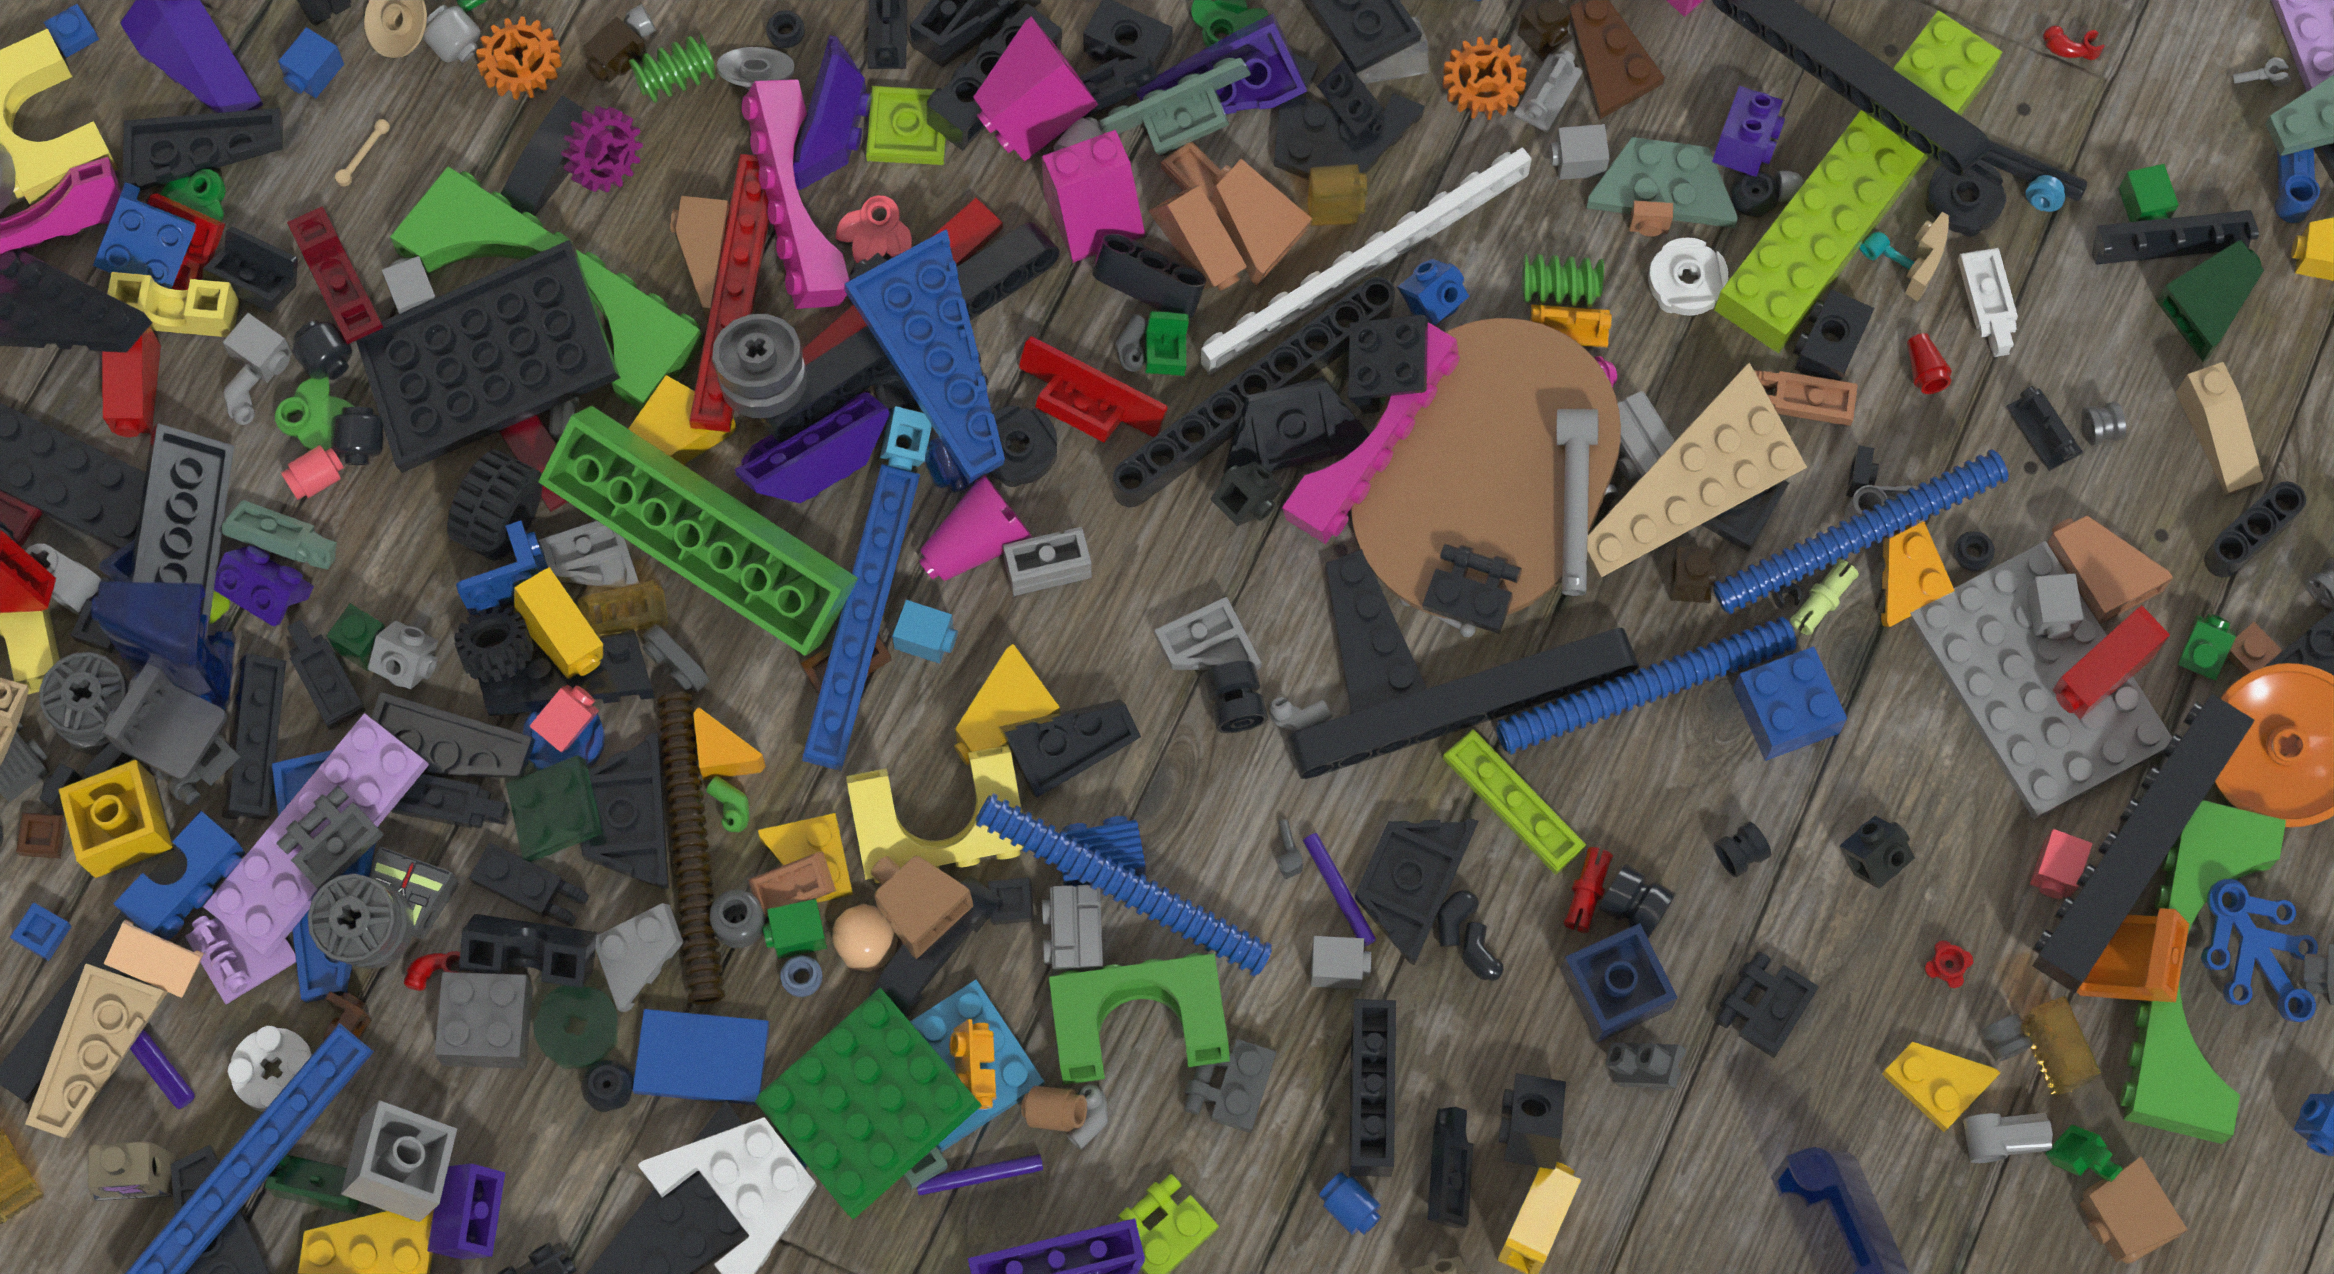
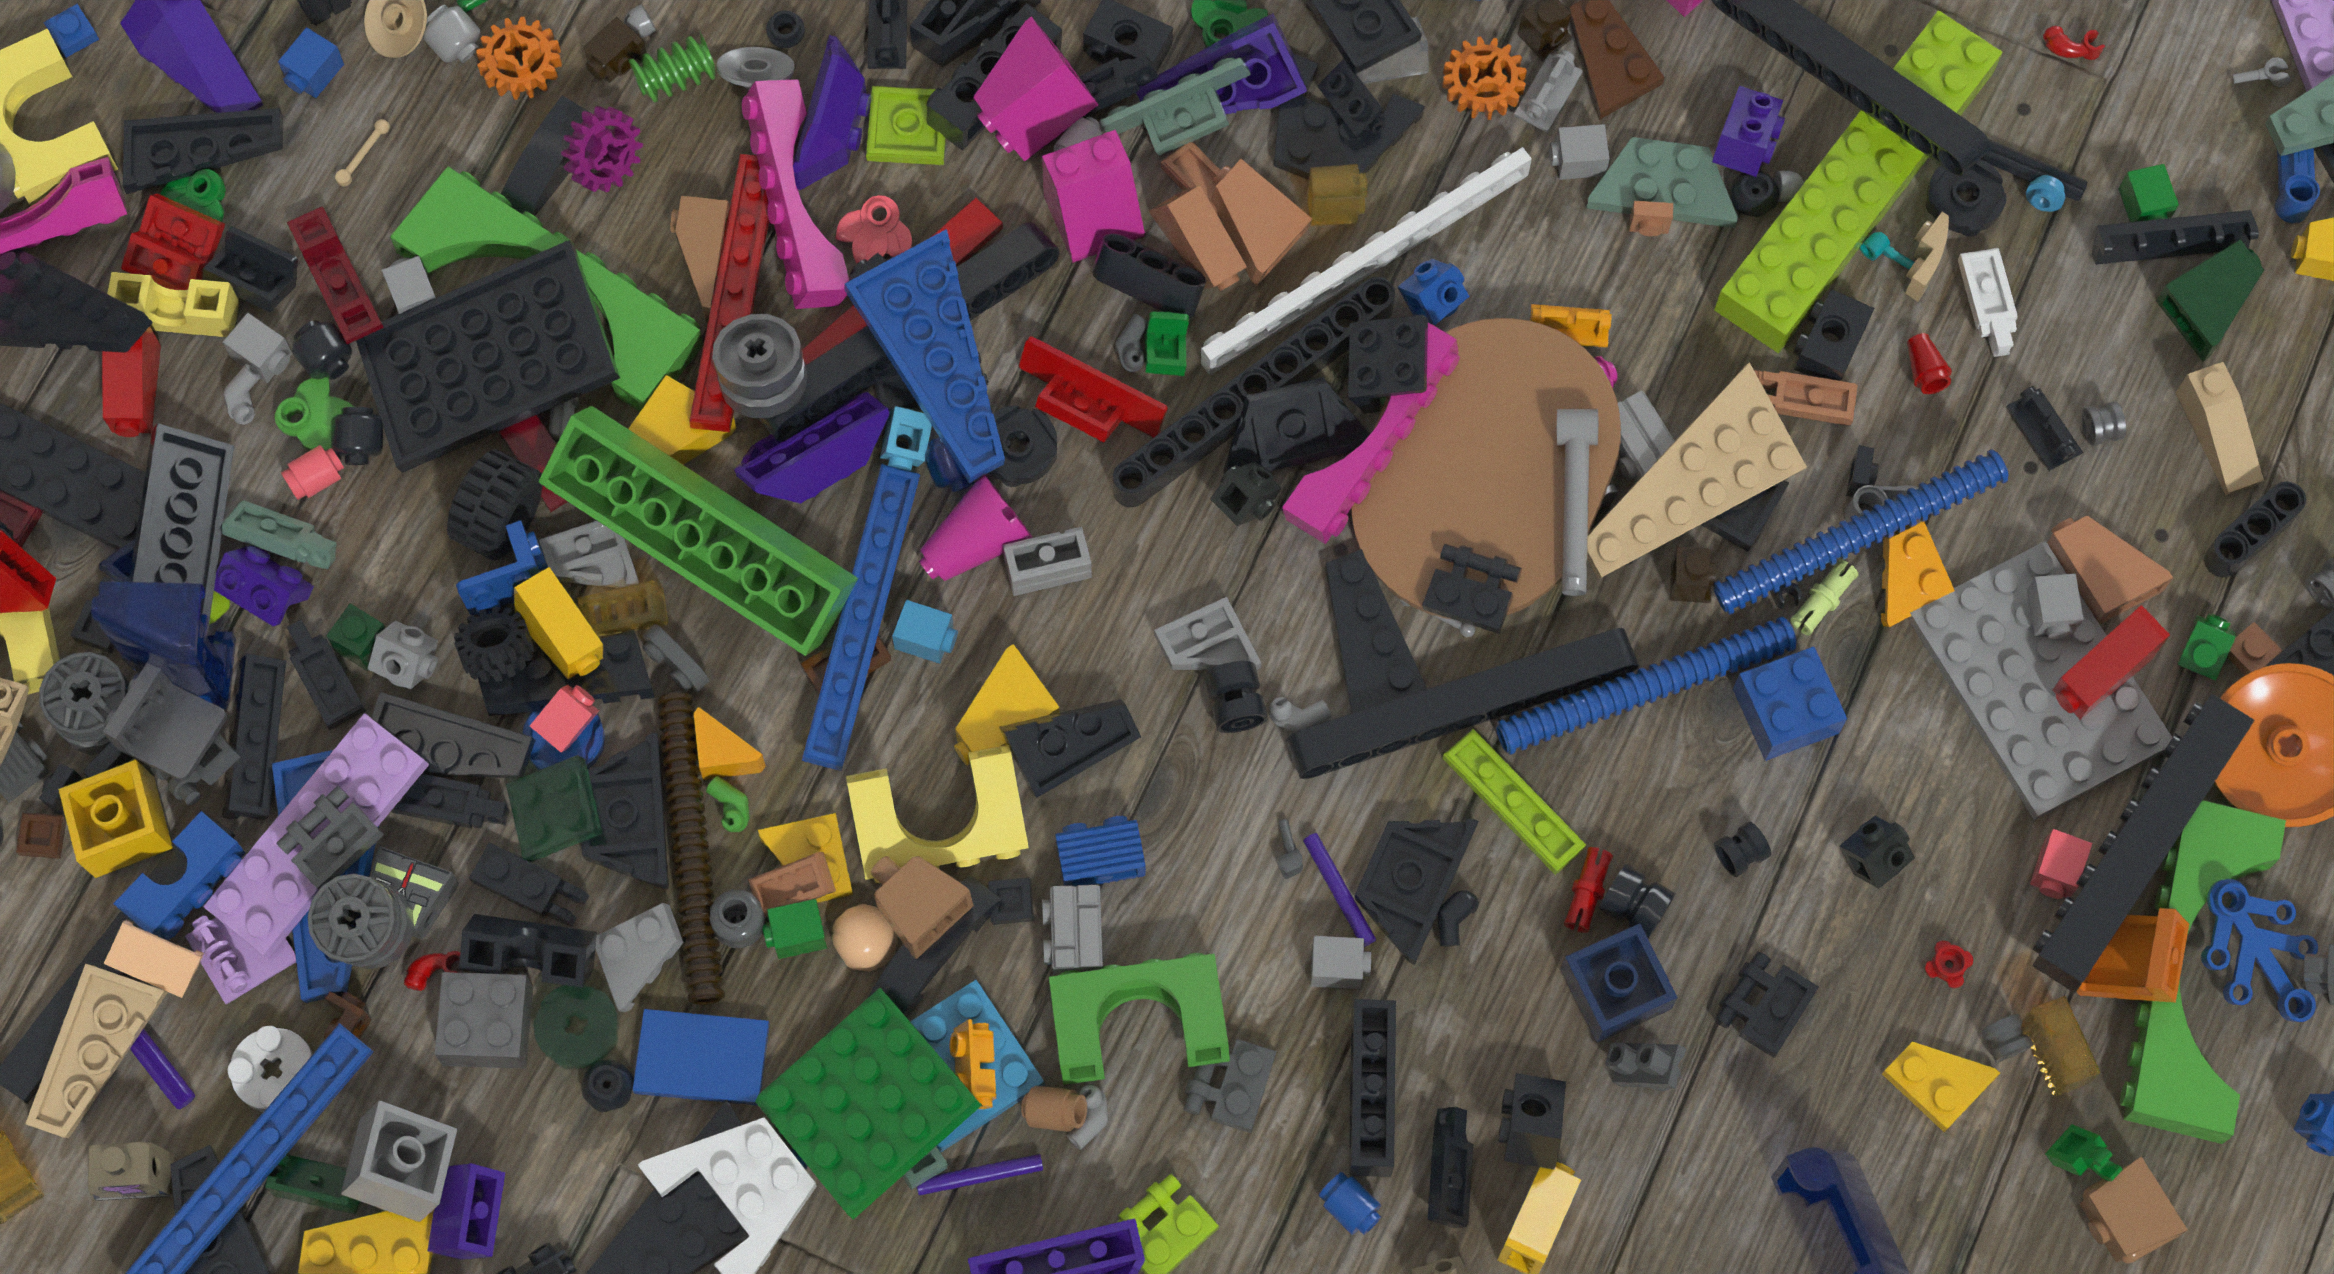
blue plate [10,902,72,961] -> none
light grey piece [25,544,102,615] -> none
blue bracket [93,182,196,289] -> none
sand blue plate [780,955,823,997] -> none
blue piece [975,793,1272,977] -> none
black arm [1462,922,1504,981] -> none
bright green piece [1521,253,1604,308] -> none
white plate [1648,238,1728,316] -> none
black plate [1953,531,1995,571] -> none
light grey piece [1963,1113,2053,1163] -> none

